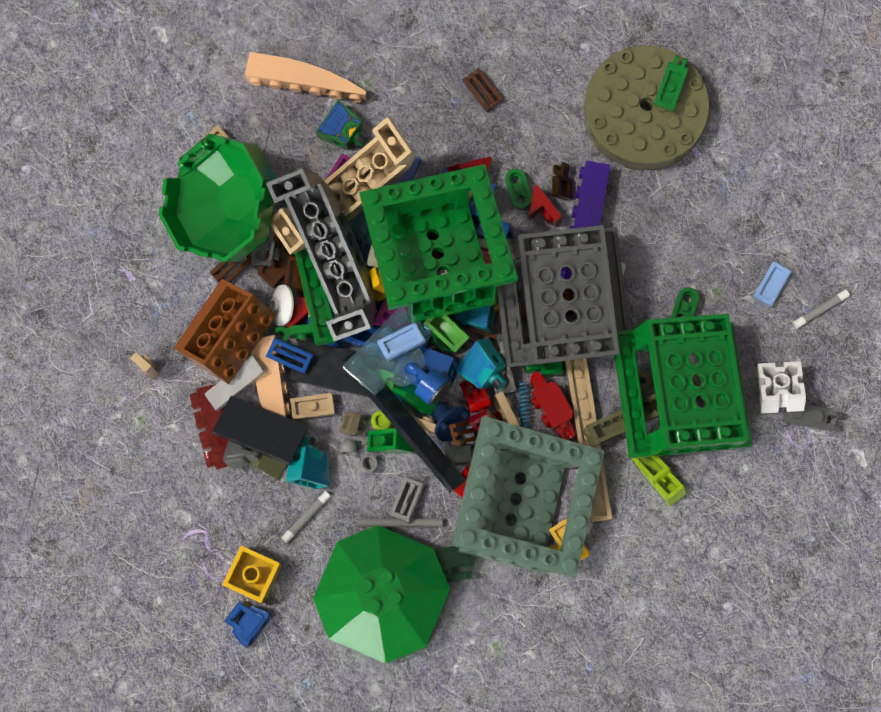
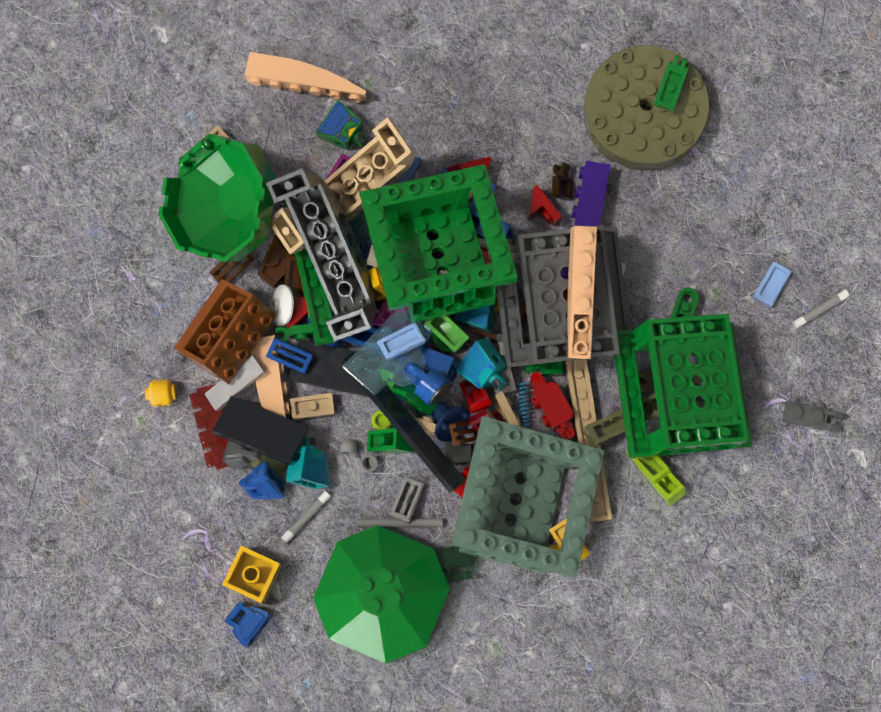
tan plate [130,352,158,380] -> none
dark grey bracket [251,240,280,267] -> none
dark tan tile [339,412,366,435] -> none
reddish brown tile [462,68,503,112] -> none
green plate [505,169,532,210] -> none
white brick [757,361,806,413] -> none
none -> yellow head [145,379,177,407]
none -> blue piece [239,462,284,500]
none -> light nougat slope [568,226,597,359]

